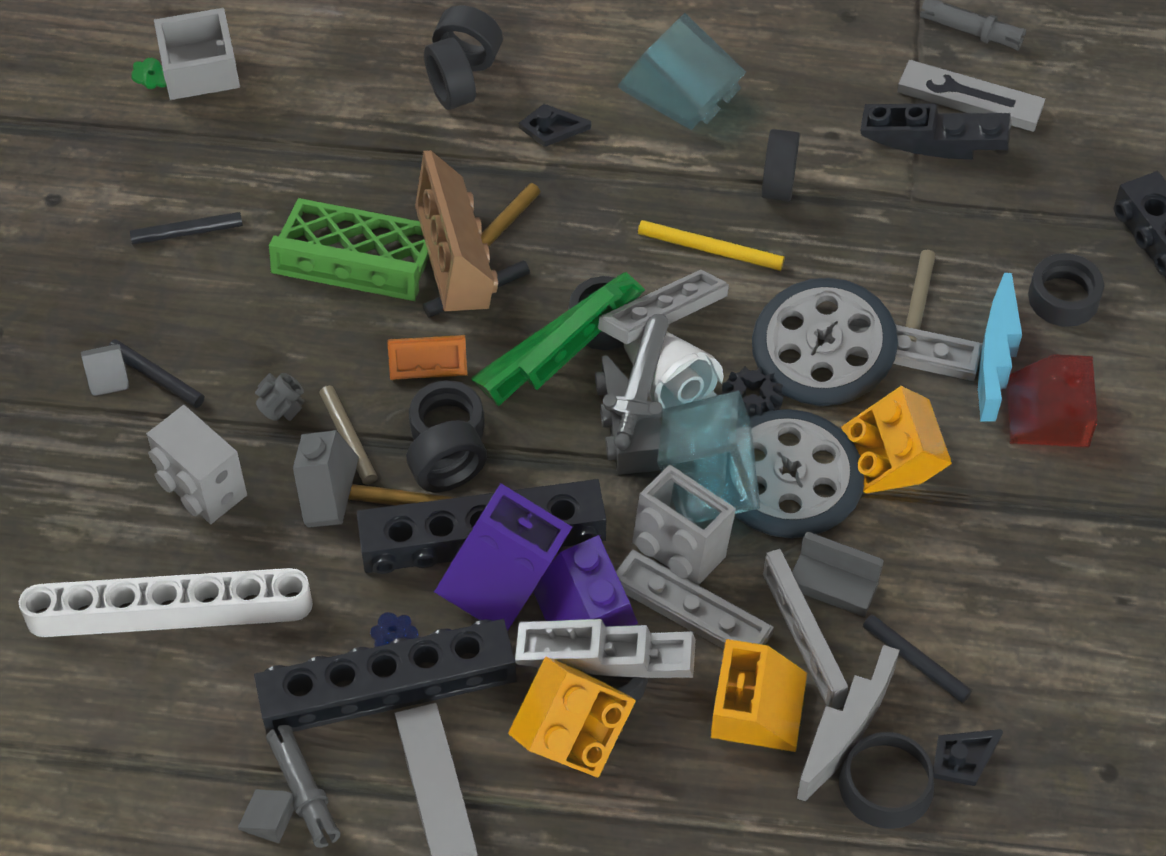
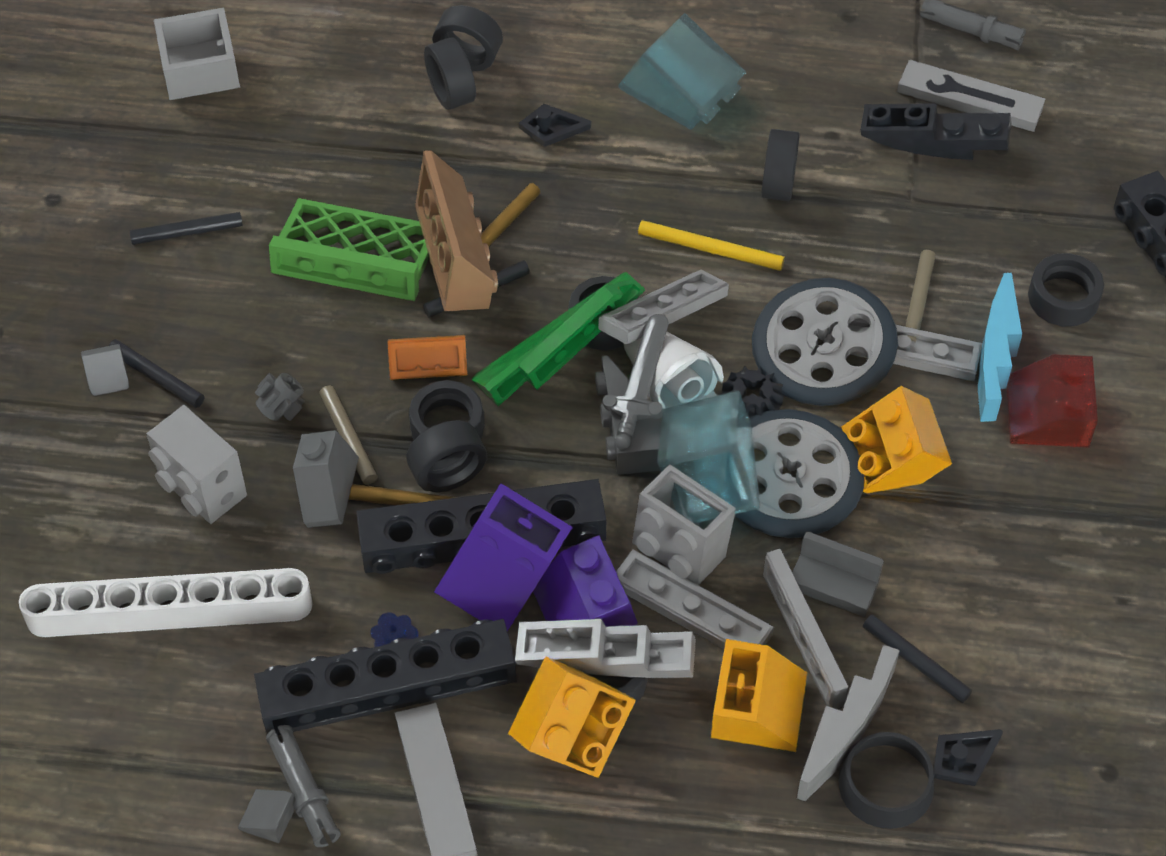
green plant [131,58,167,89] -> none

